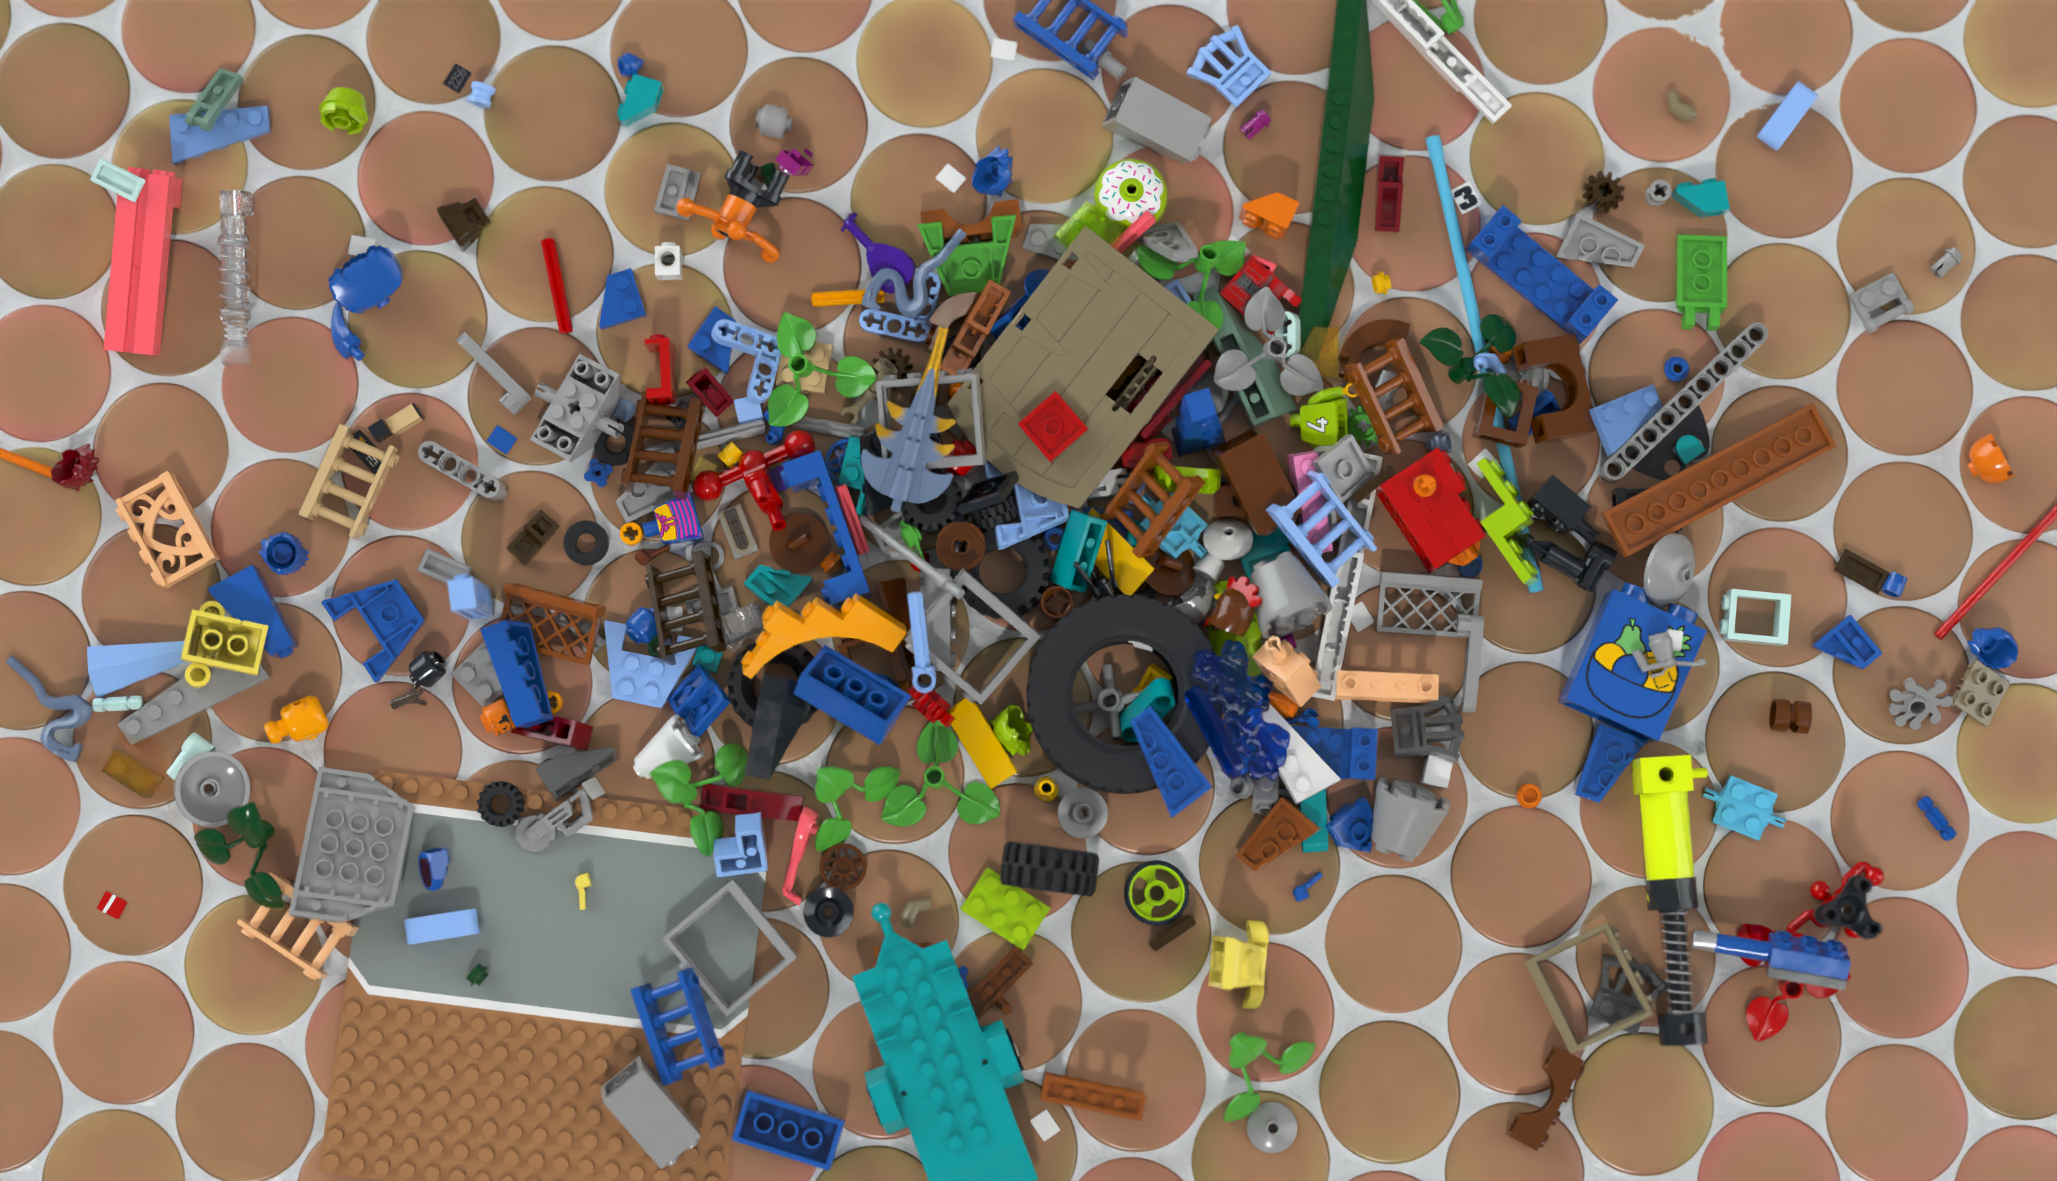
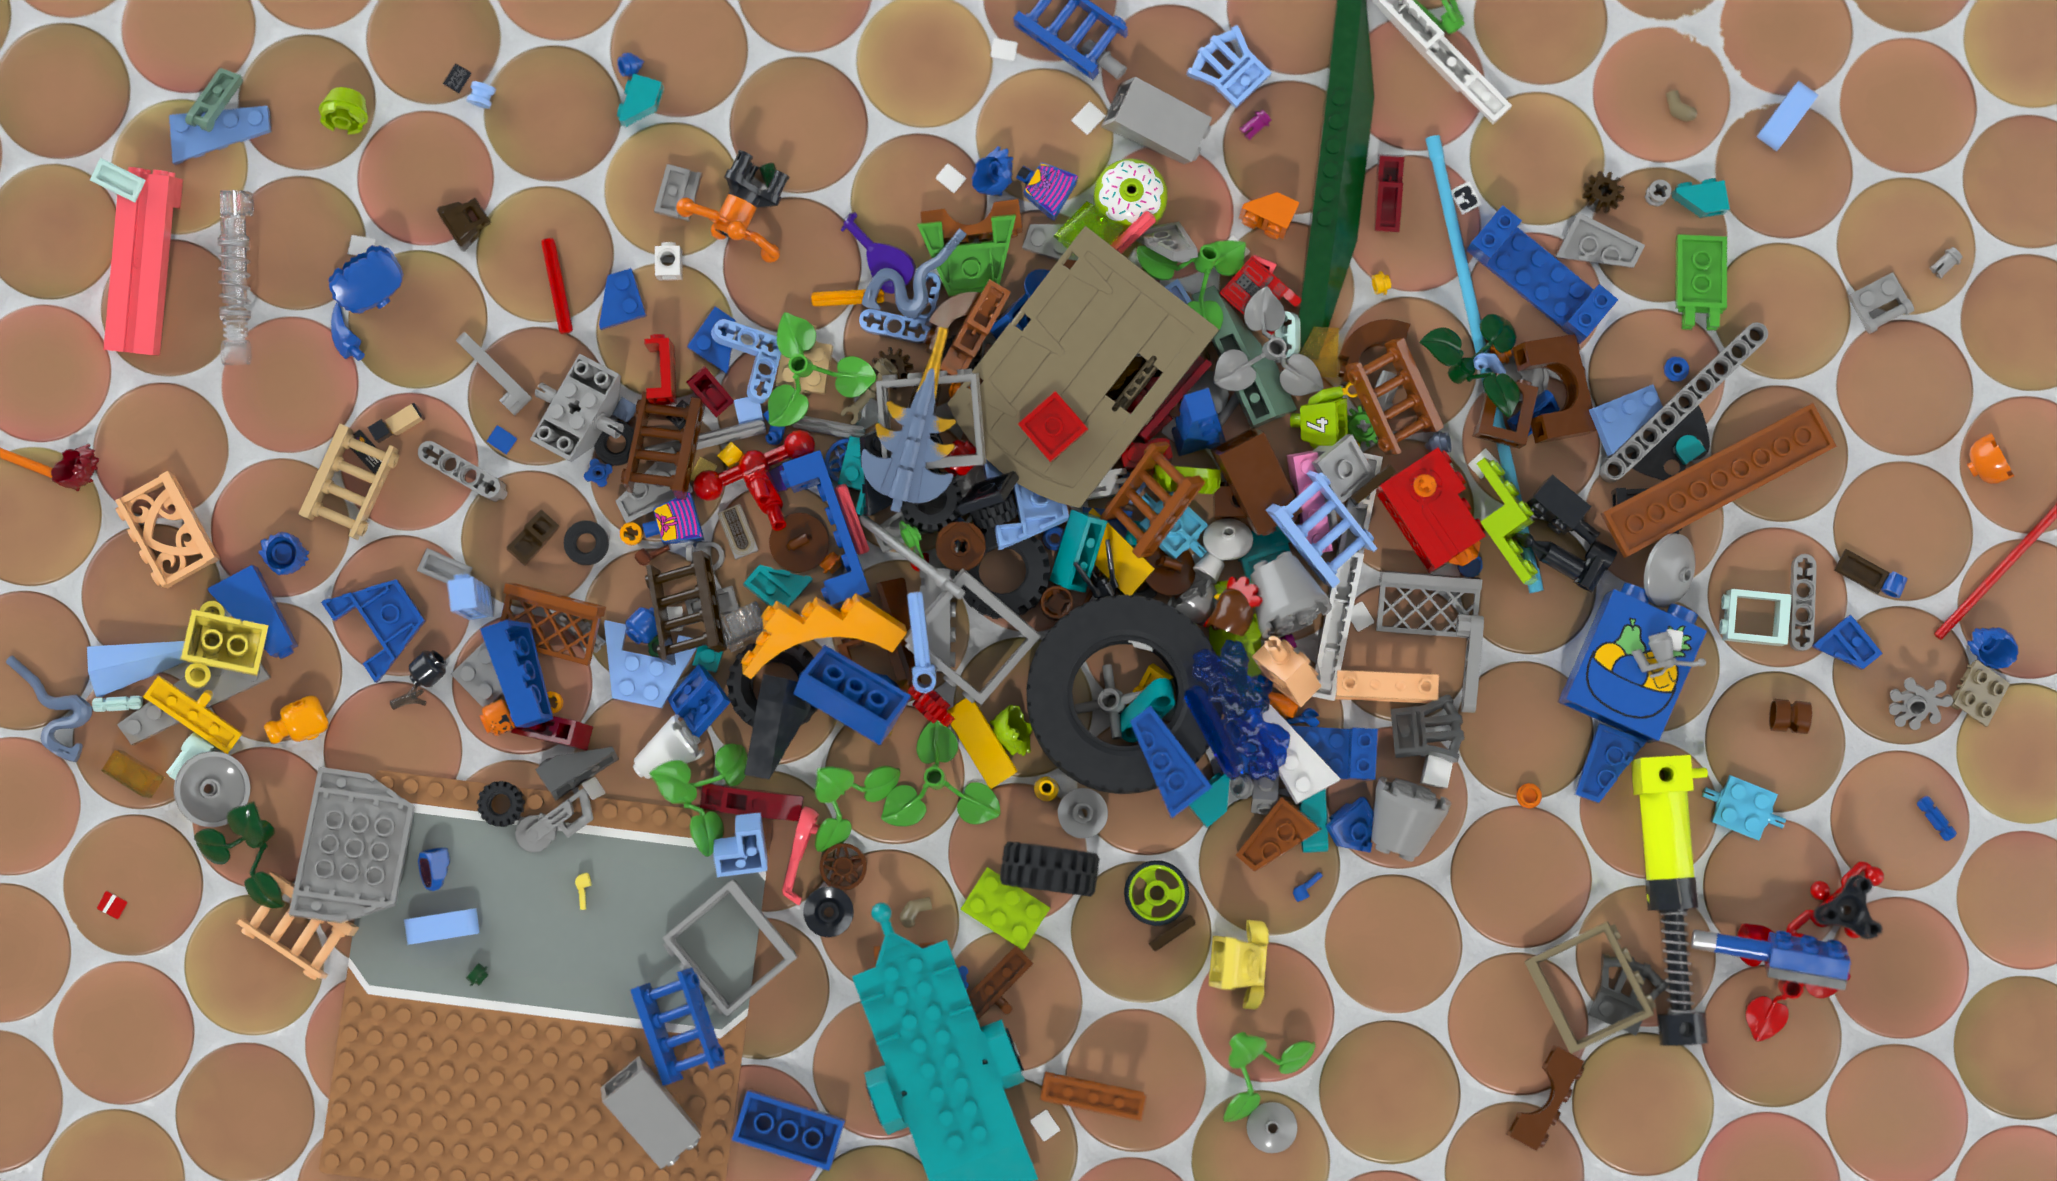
light grey head [755,104,793,139] -> none
magenta piece [775,148,814,176] -> none
none -> yellow plate [143,675,243,754]
none -> torso [1016,162,1078,221]
none -> white sticker [1071,101,1105,135]
none -> teal slope [1188,772,1230,828]
none -> light grey beam [1788,554,1817,652]

